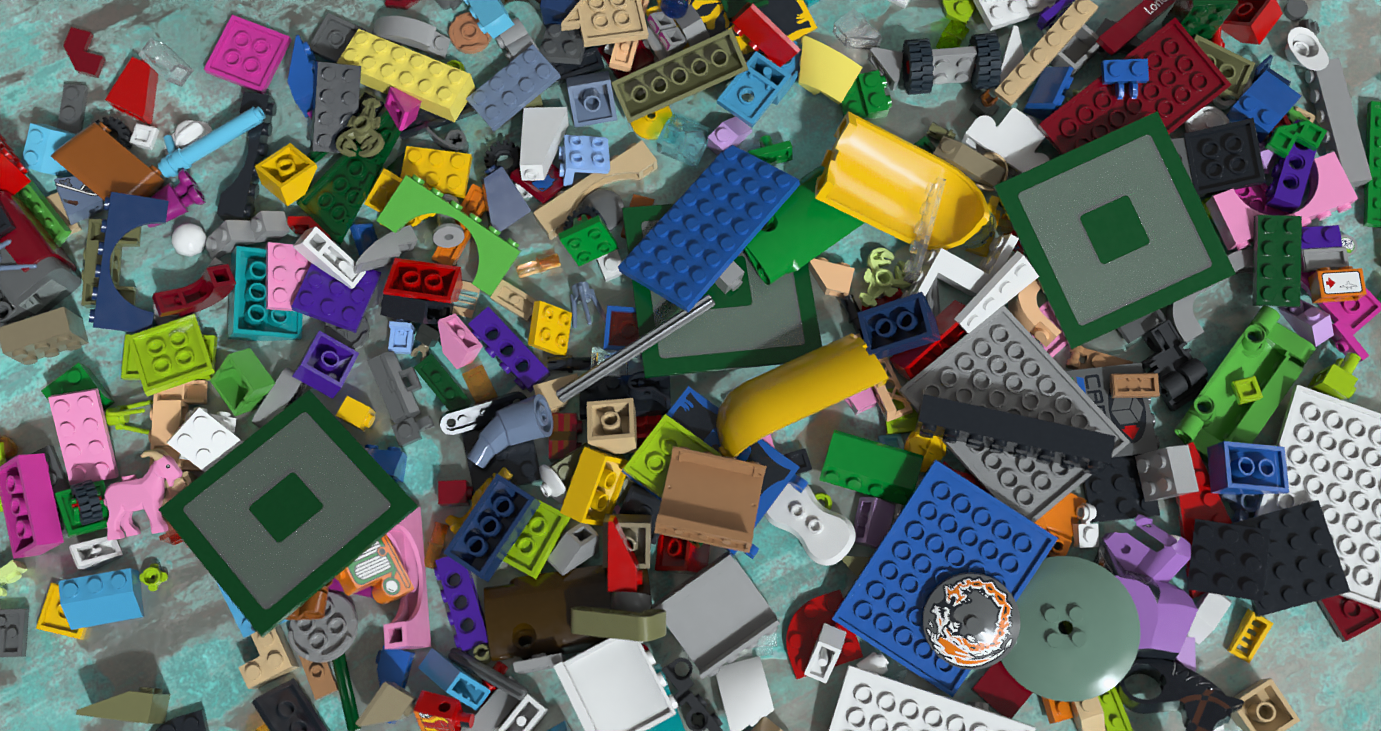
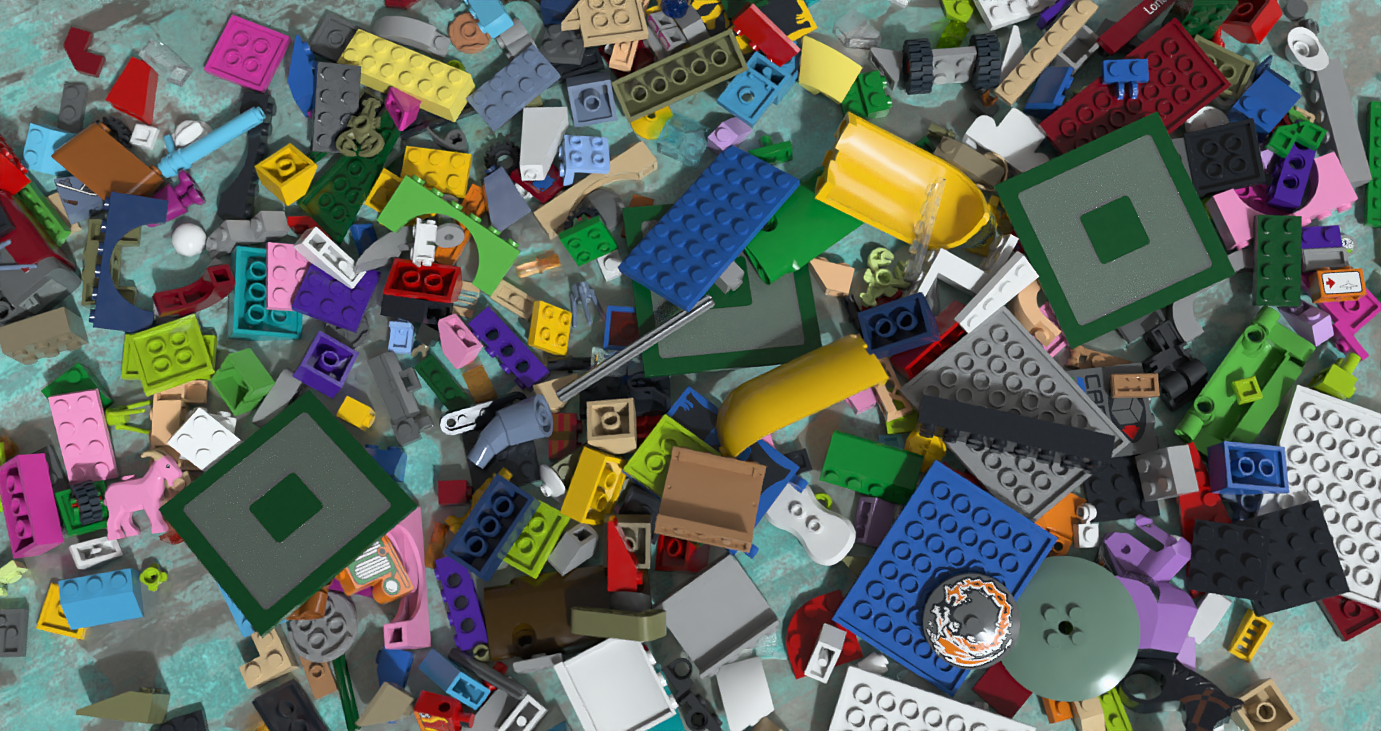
none -> white hinge [410,218,437,267]

